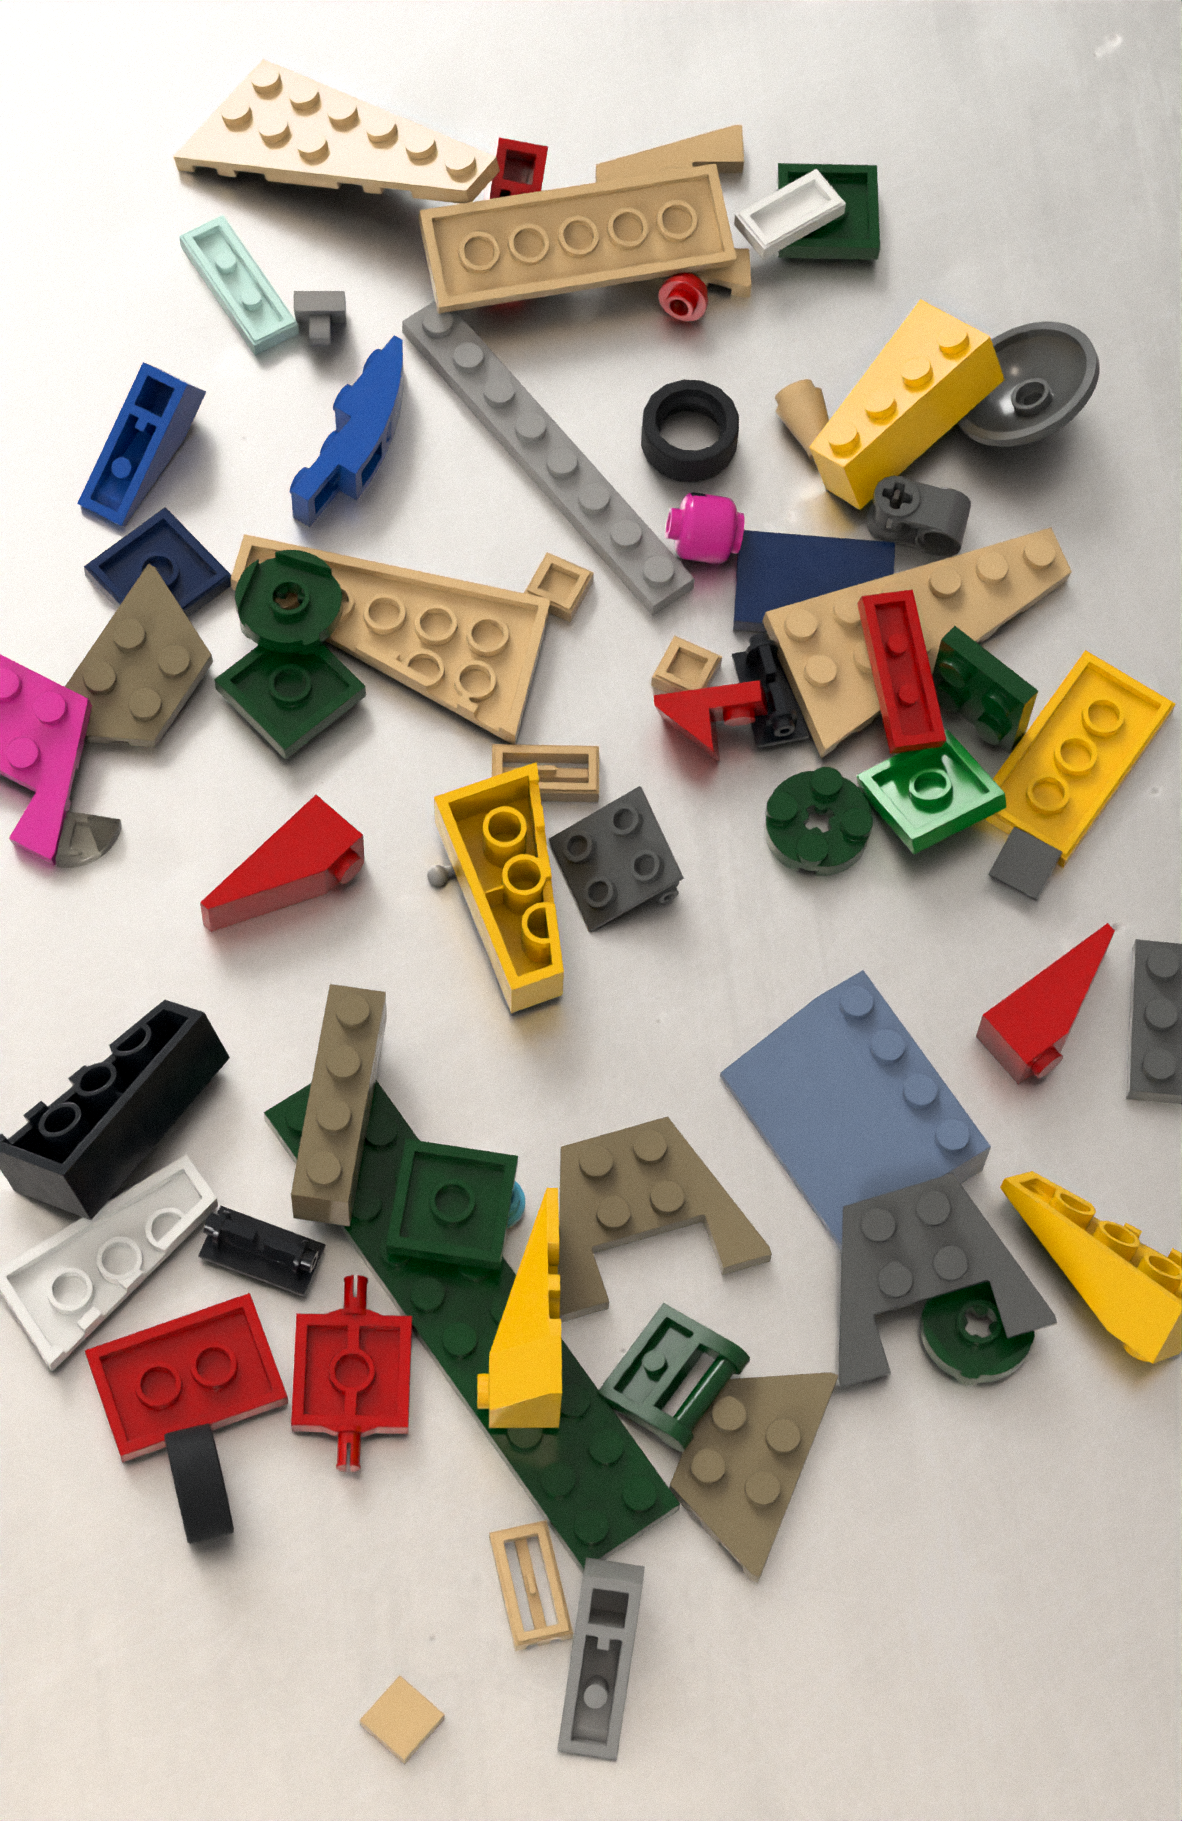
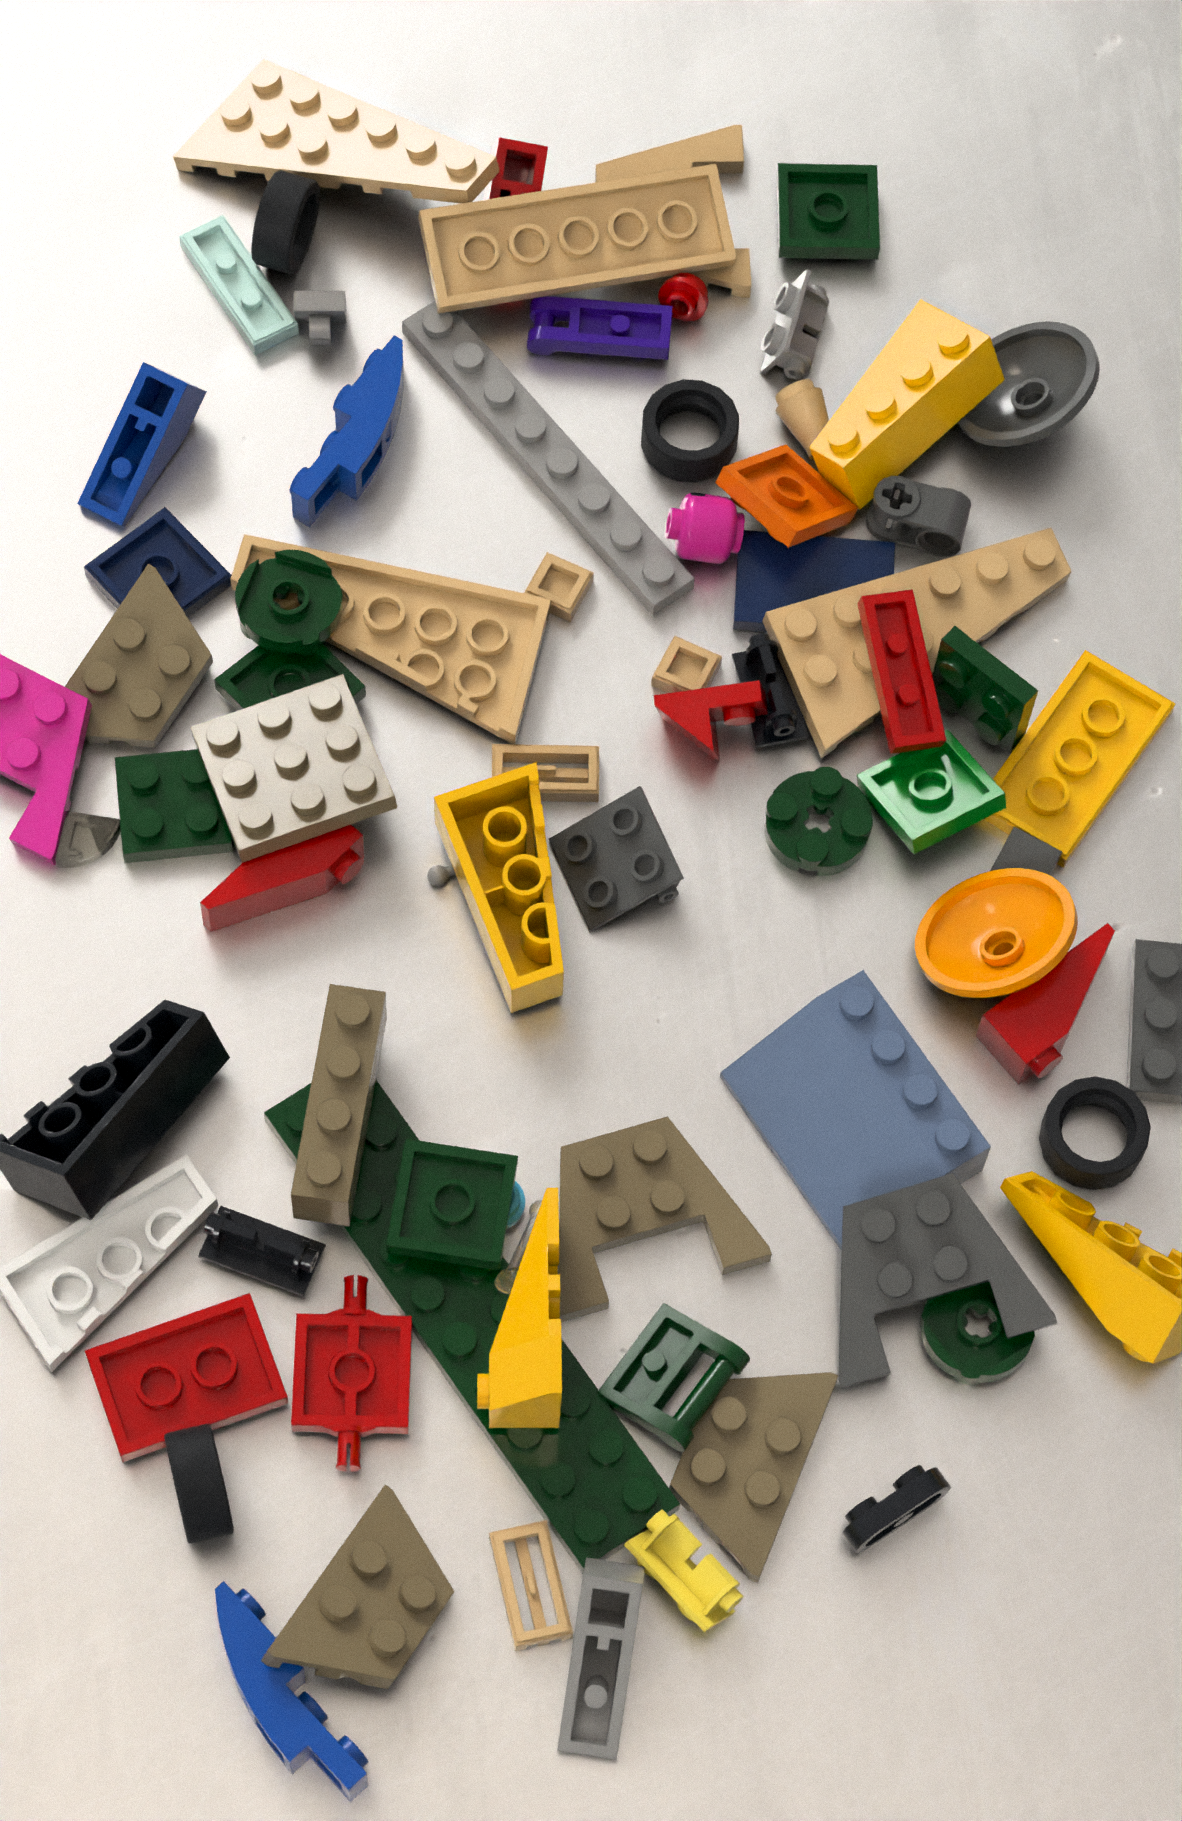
tan tile [359,1675,445,1764] -> none
white tile [734,169,846,259] -> none
none -> dark green plate [114,749,233,863]
none -> plate [190,674,397,863]
none -> blue slope [215,1581,369,1802]
none -> black tyre [251,170,320,274]
none -> dark tan wing [261,1485,455,1689]
none -> clear hinge [494,1200,542,1294]
none -> dark purple plate [527,296,672,360]
none -> light yellow hinge [624,1509,744,1632]
none -> orange plate [715,444,858,548]
none -> light grey hinge [760,269,829,379]
none -> black plate [842,1465,951,1553]
none -> light orange dish [915,868,1078,998]
none -> black tyre [1039,1076,1151,1190]

